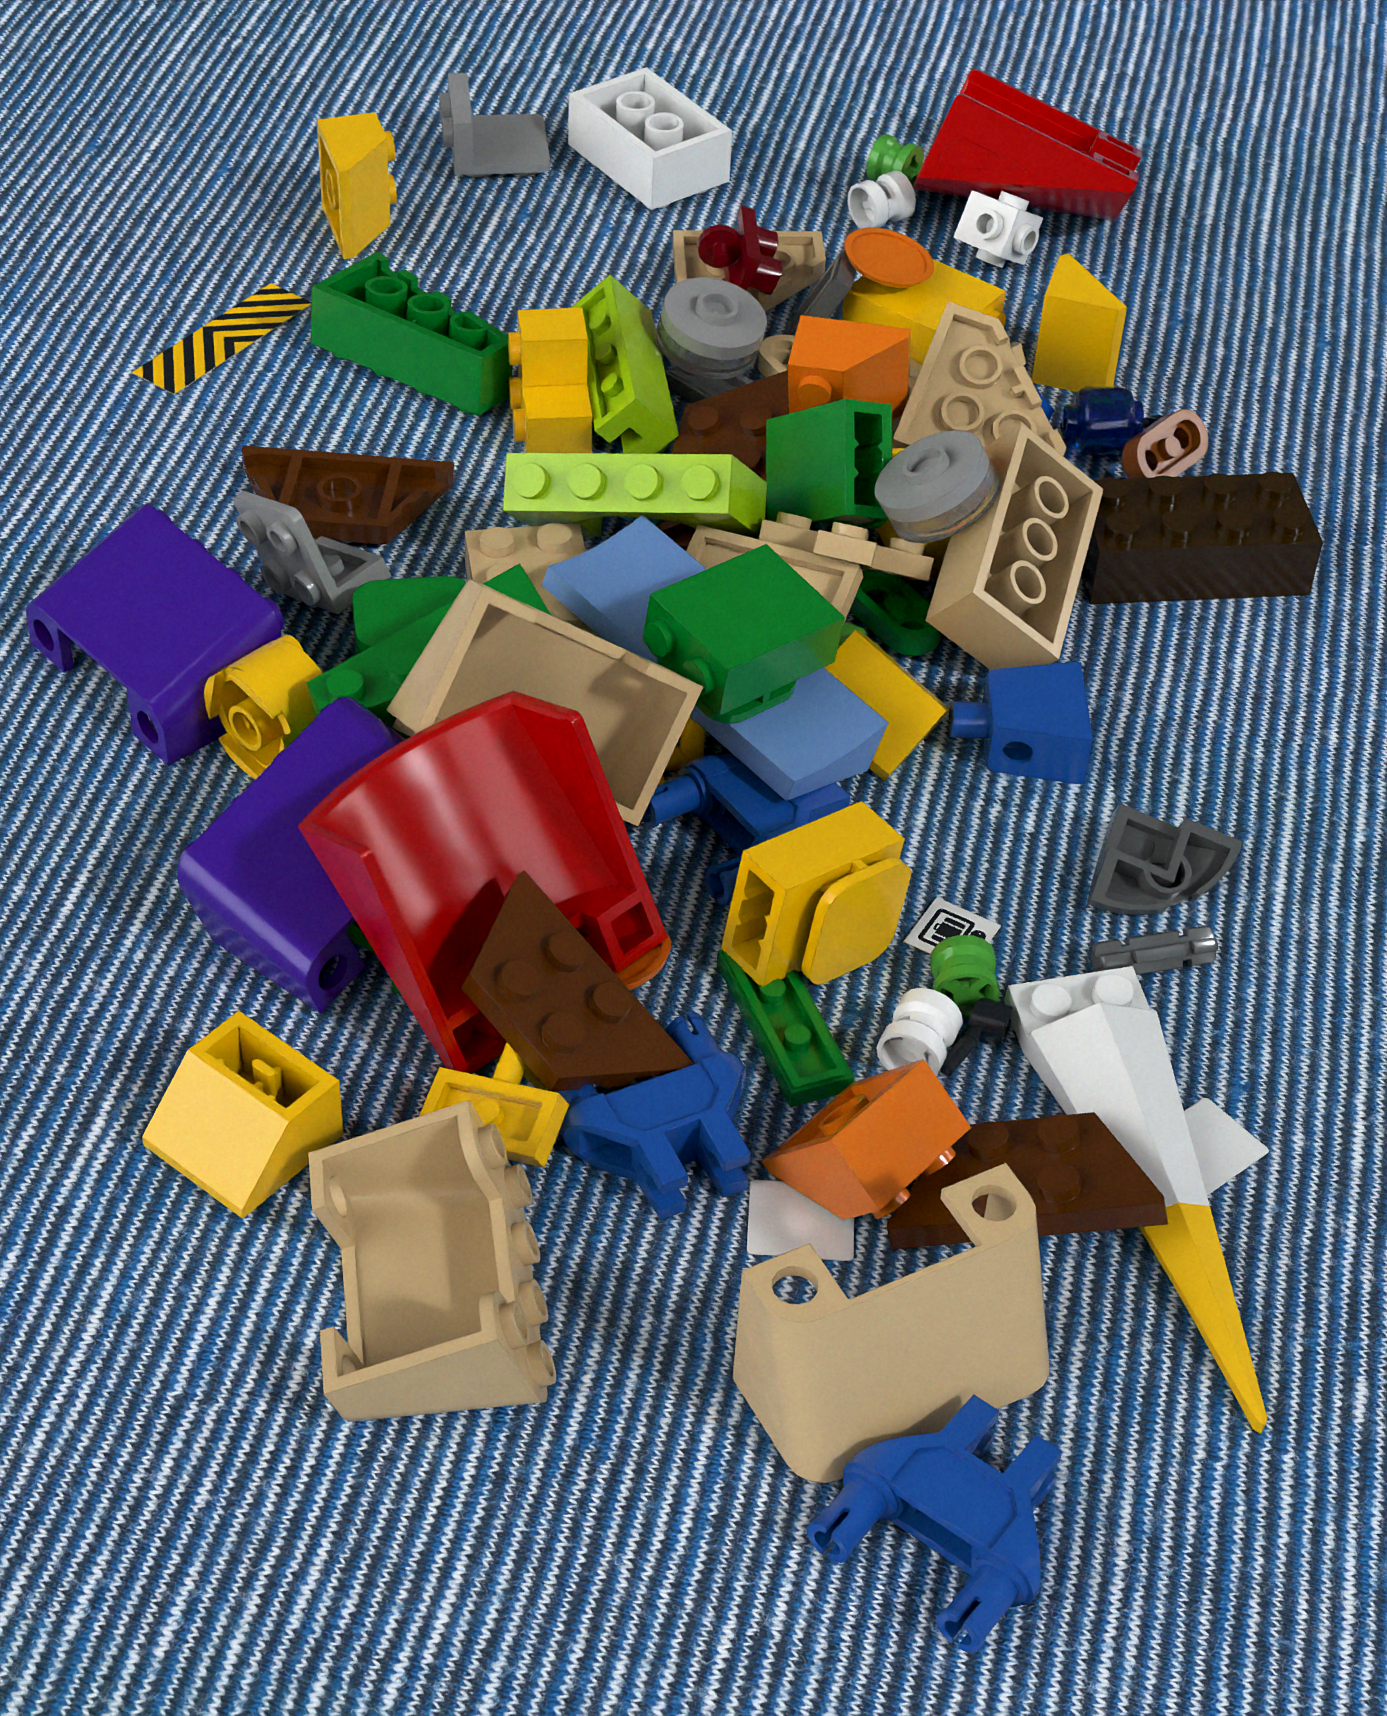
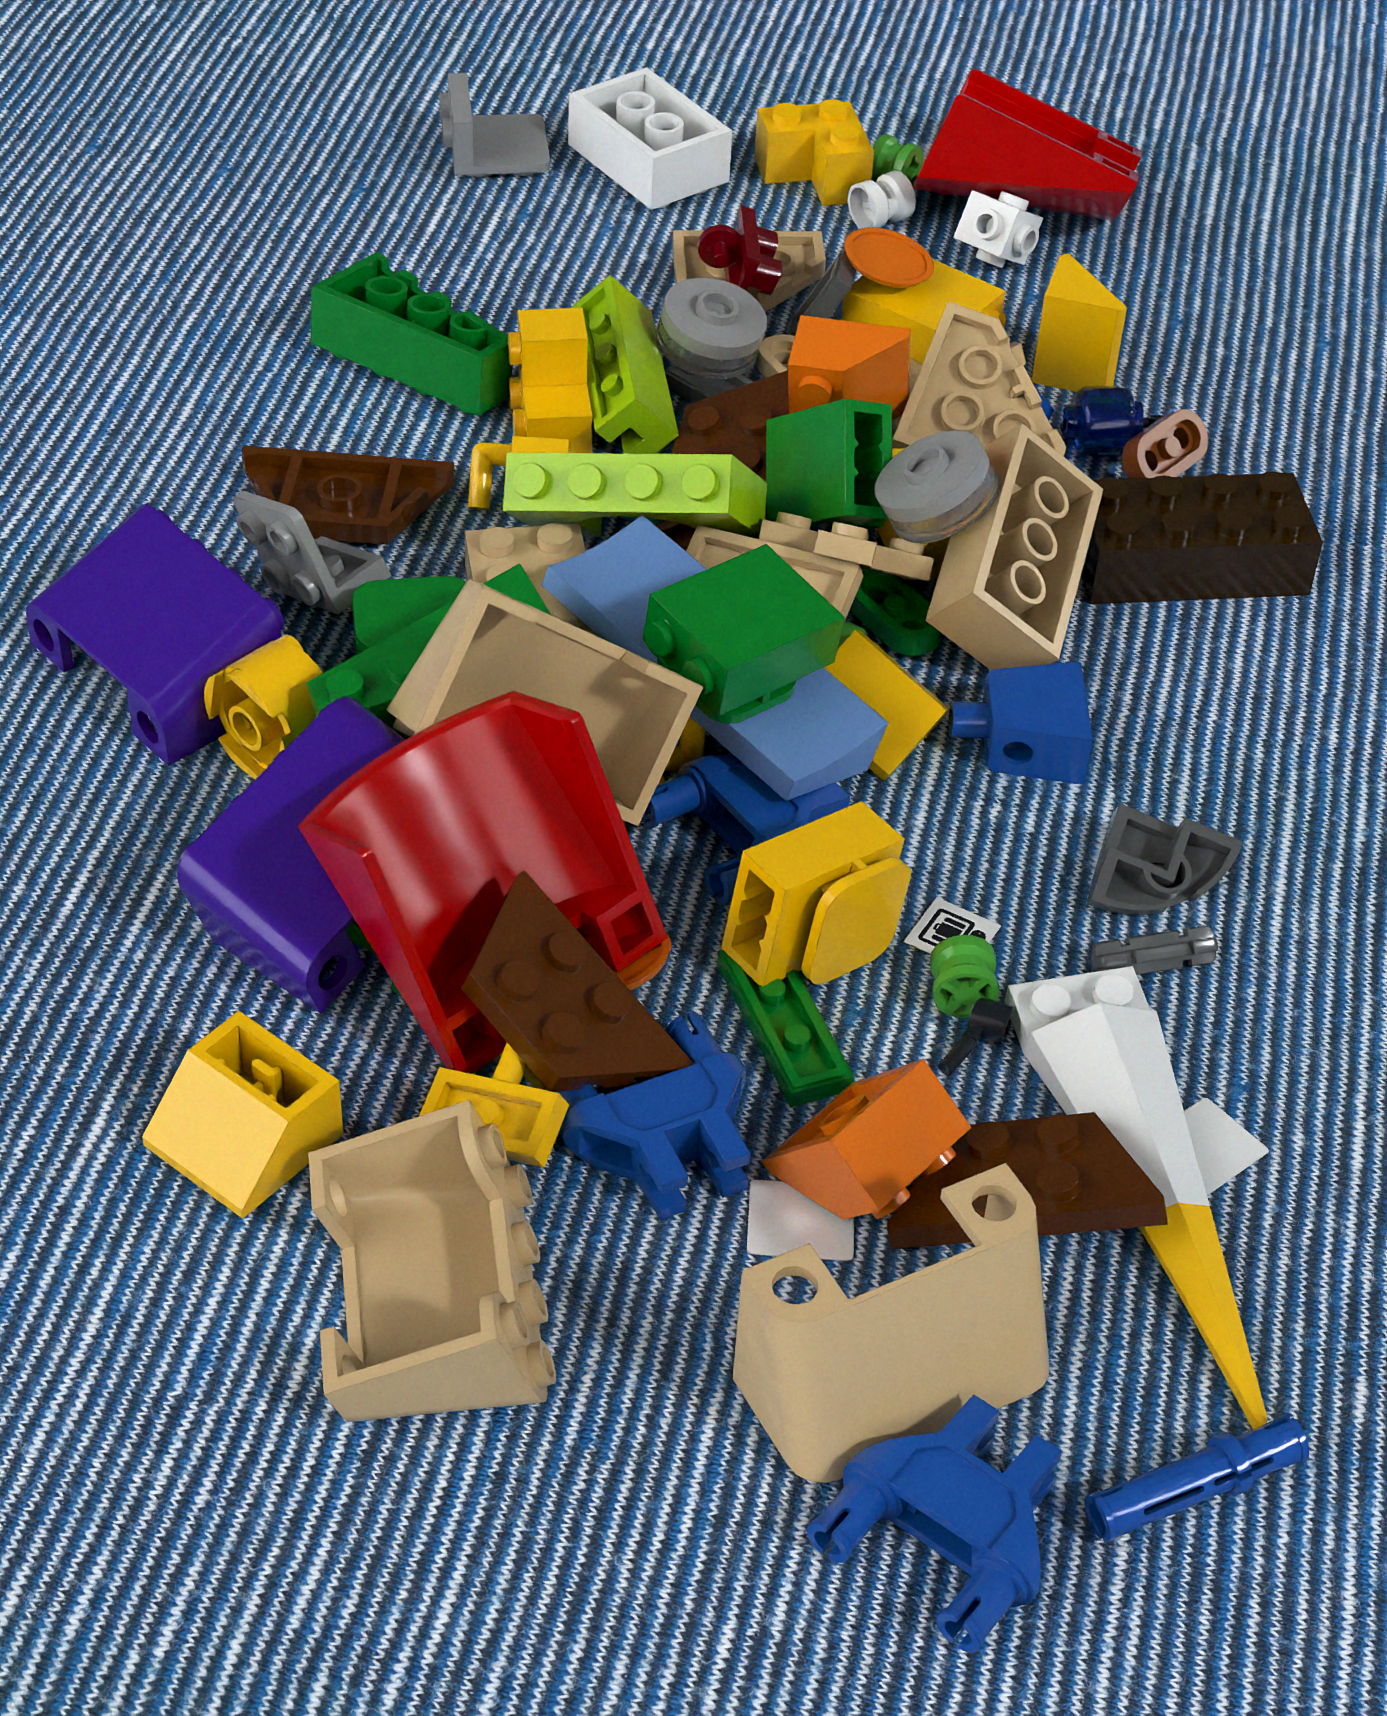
sticker [131,283,311,395] -> none
yellow slope [317,112,397,259] -> none
white wheel [876,988,963,1077] -> none
none -> yellow plate [468,436,573,511]
none -> yellow brick [754,99,874,206]
none -> blue pin [1085,1414,1309,1543]

